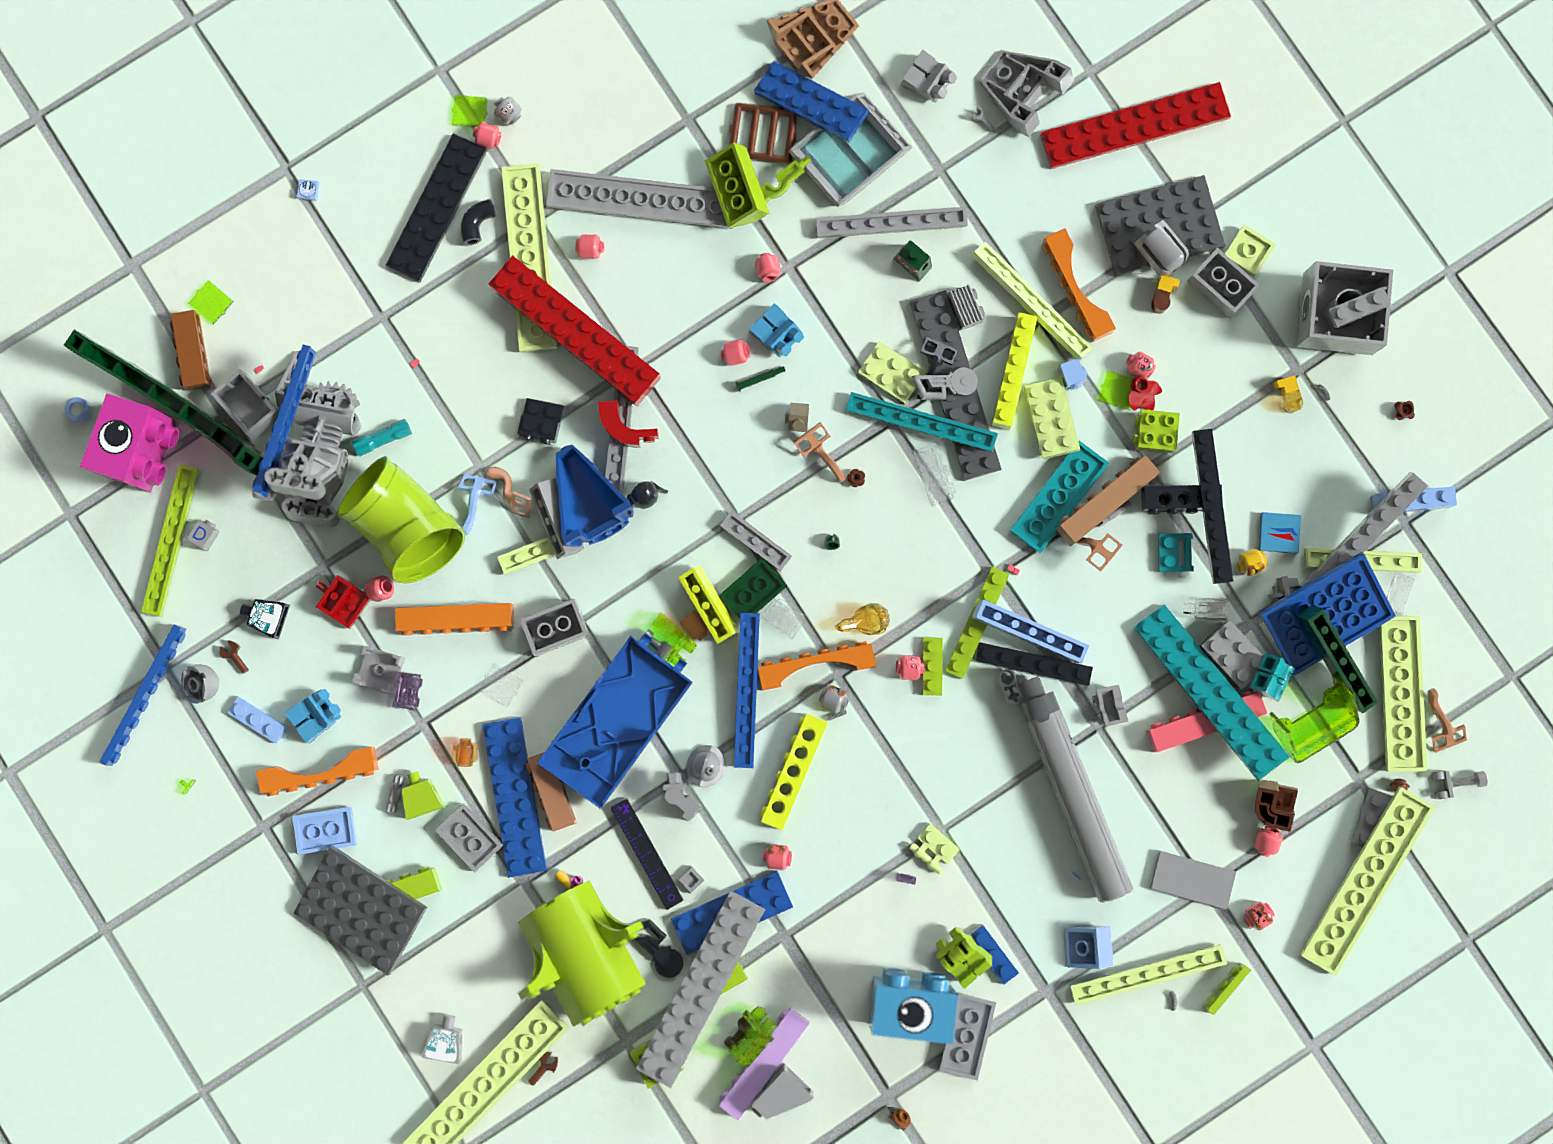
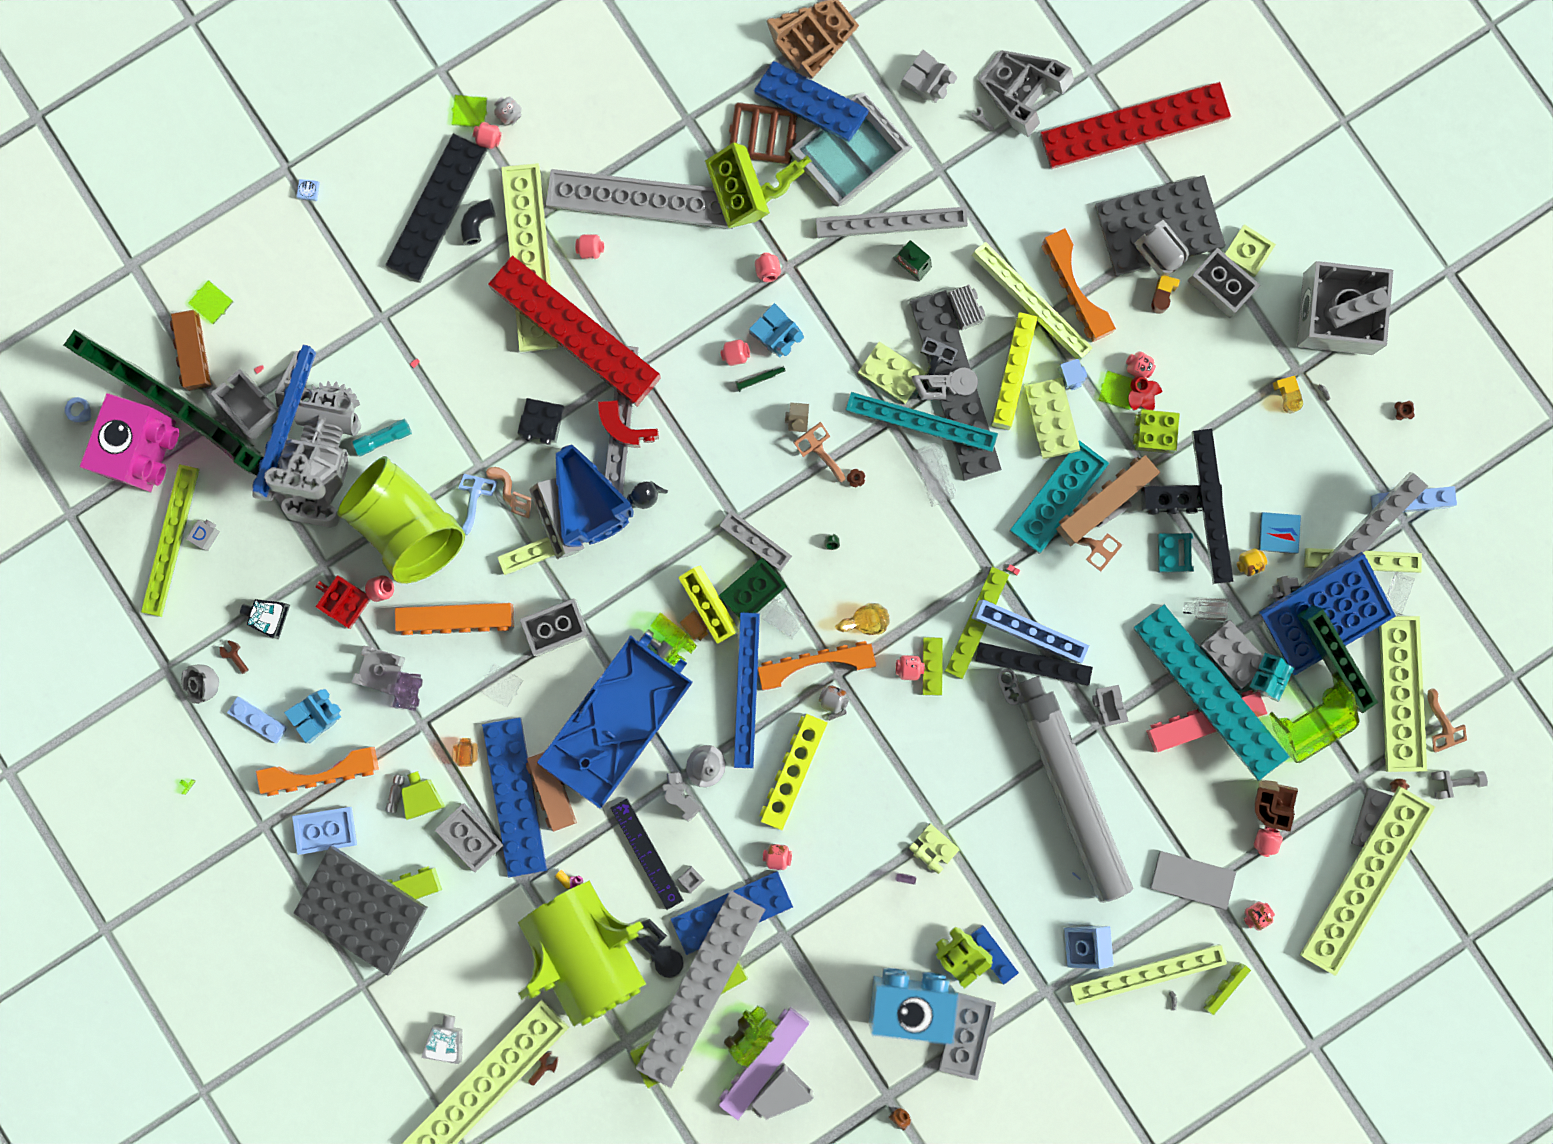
blue plate [99,624,187,766] -> none

